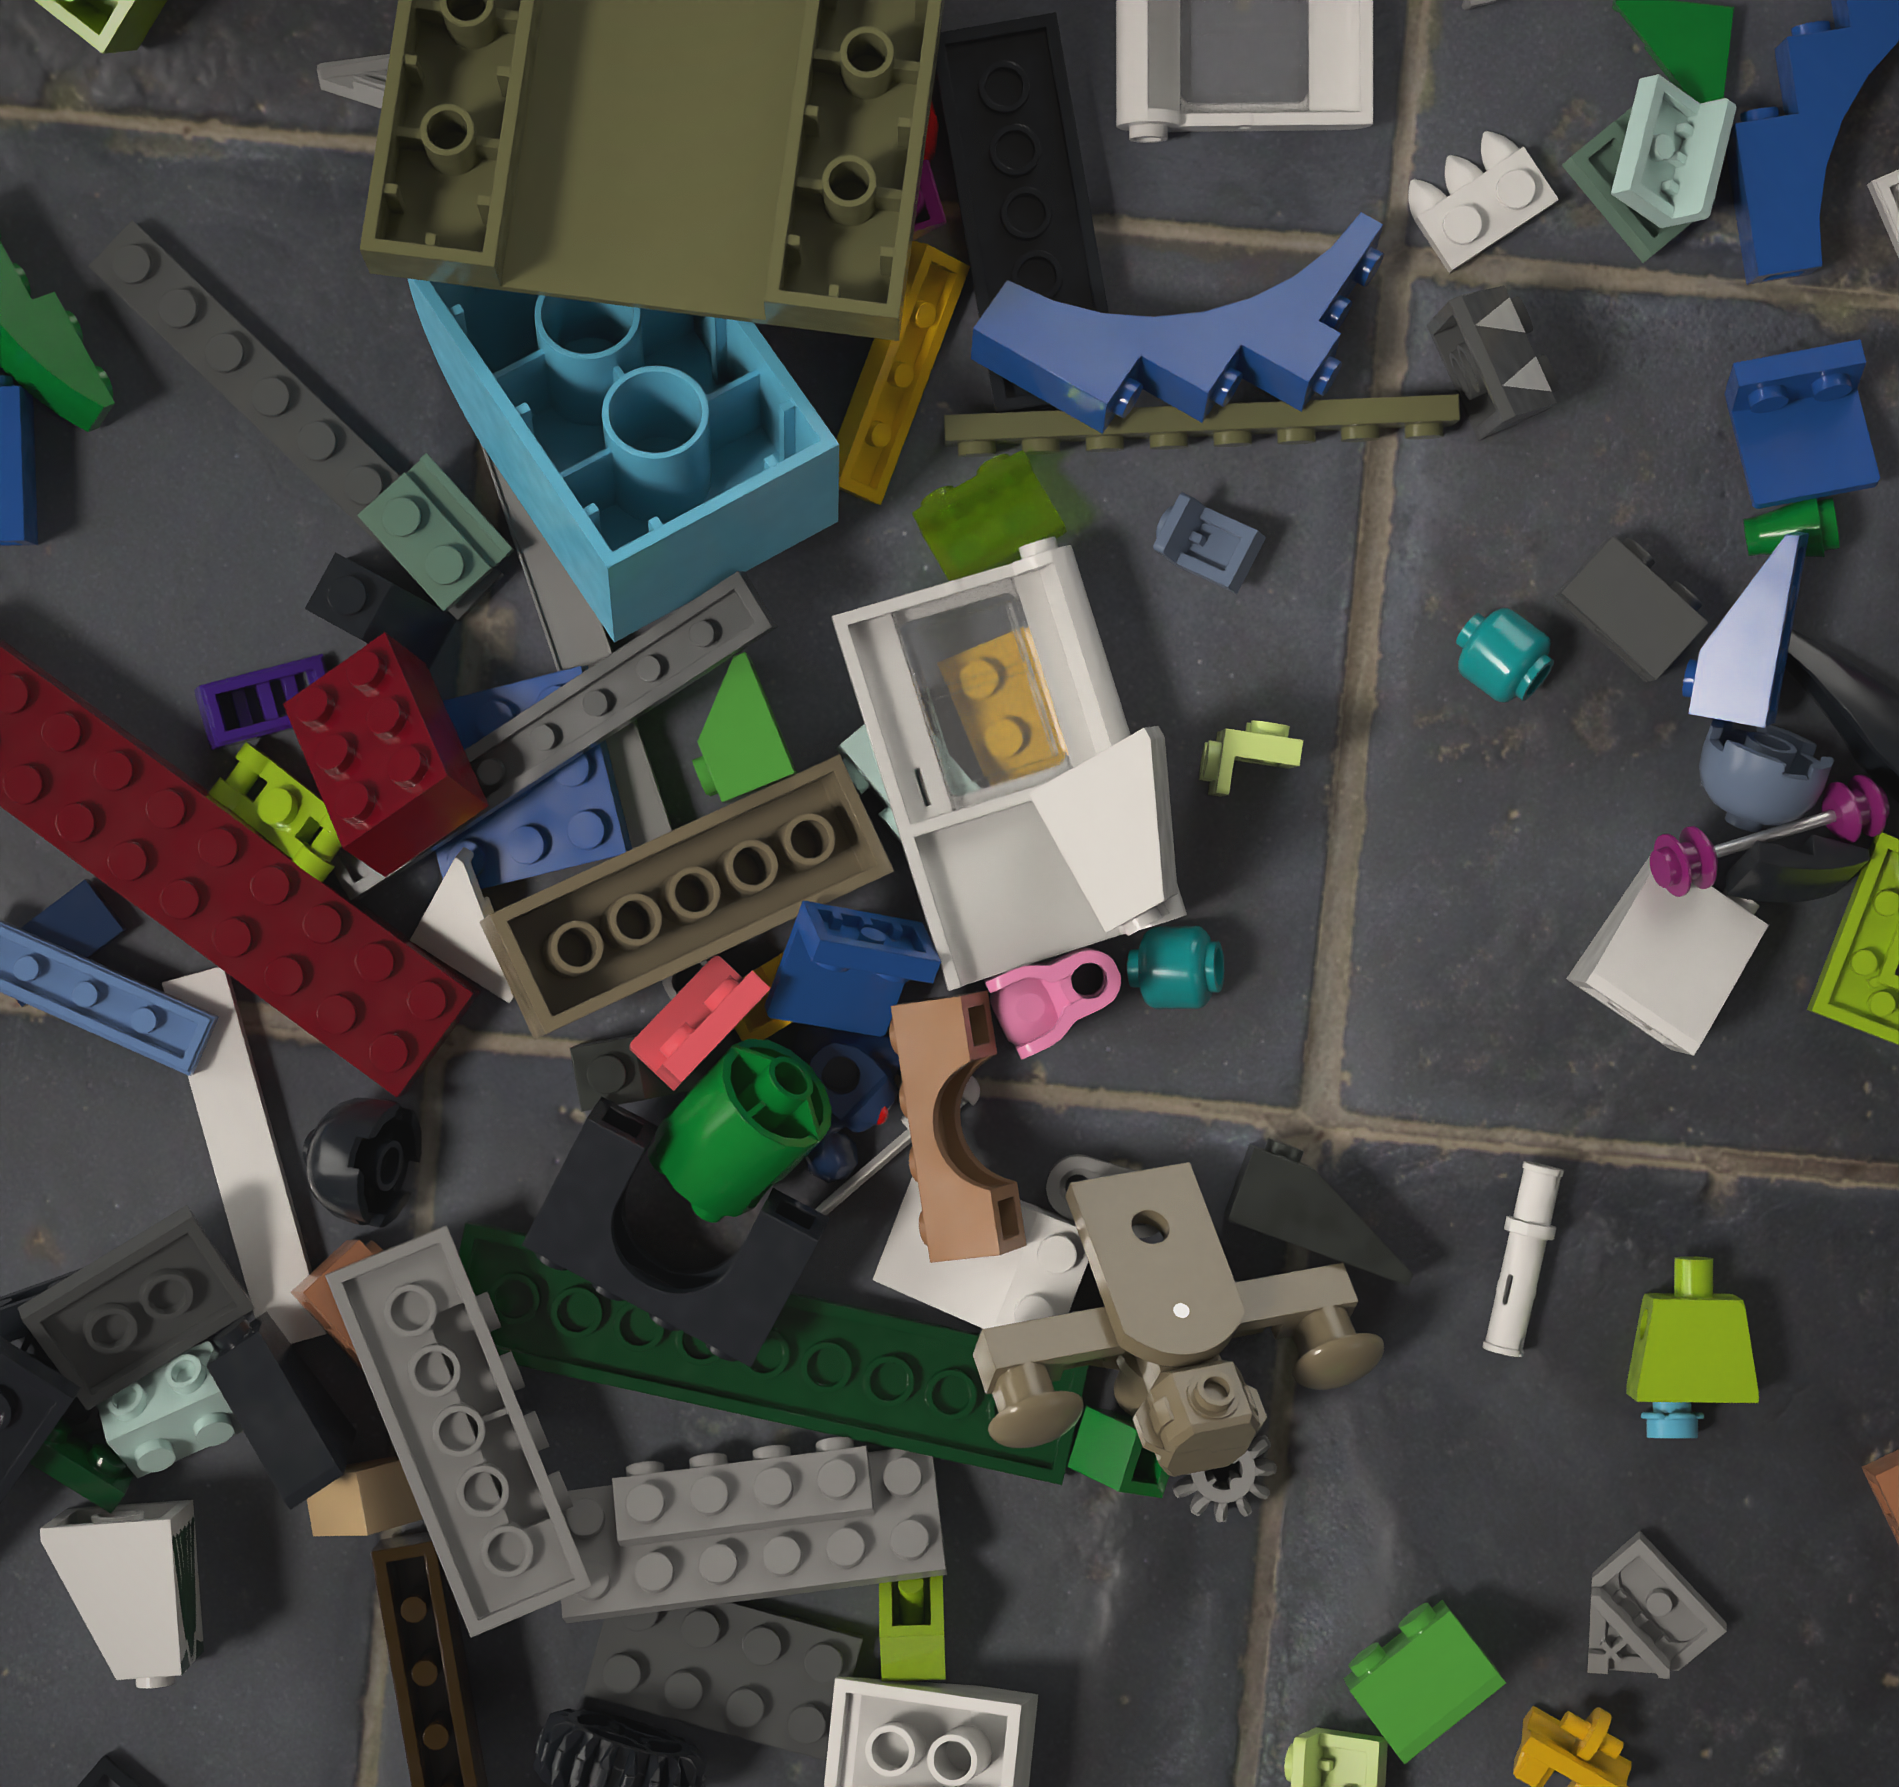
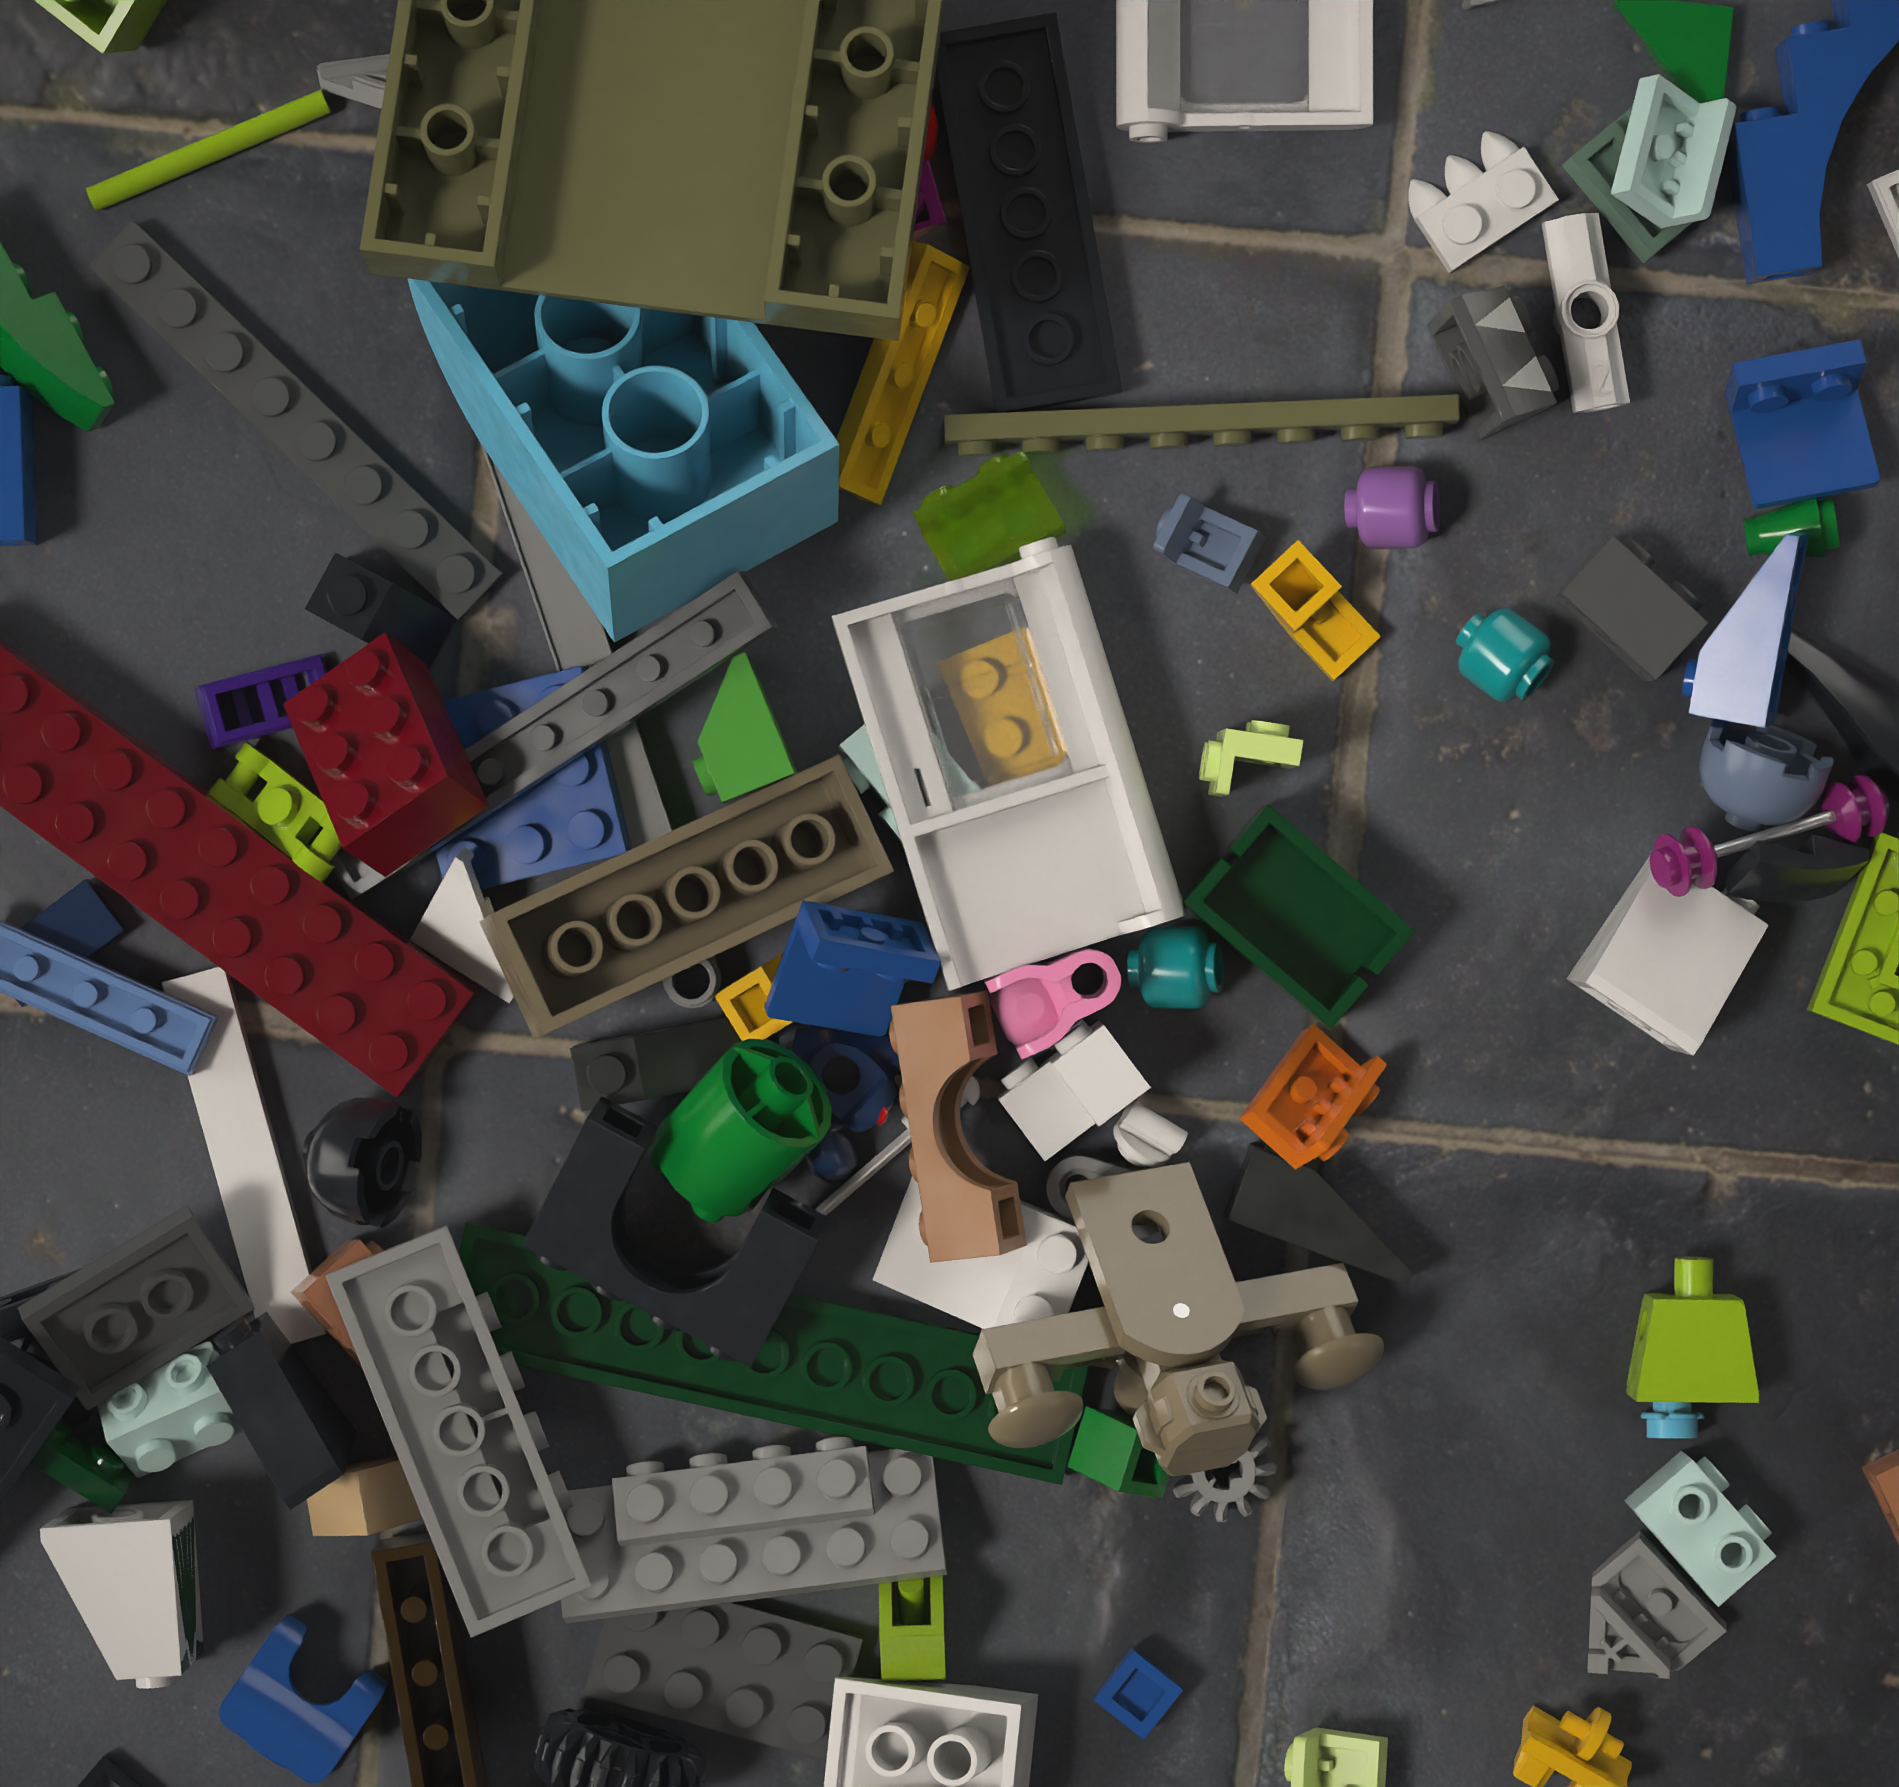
sand green plate [357,453,515,612] -> none
coral bracket [630,956,771,1091] -> none
blue arch [971,212,1384,434] -> none
white slope [1028,726,1178,936] -> none
bright green slope [1343,1600,1506,1764] -> none
white pin [1482,1161,1564,1357] -> none
none -> lime bar [86,89,332,212]
none -> blue piece [219,1614,388,1784]
none -> white brick [998,1019,1151,1161]
none -> blue plate [1093,1646,1183,1740]
none -> white plate [1113,1100,1188,1168]
none -> dark green piece [1182,804,1415,1029]
none -> orange bracket [1239,1024,1387,1170]
none -> yellow slope [1250,540,1381,681]
none -> medium lavender head [1344,465,1441,549]
none -> white piece [1542,213,1630,414]
none -> light aqua brick [1624,1451,1776,1607]

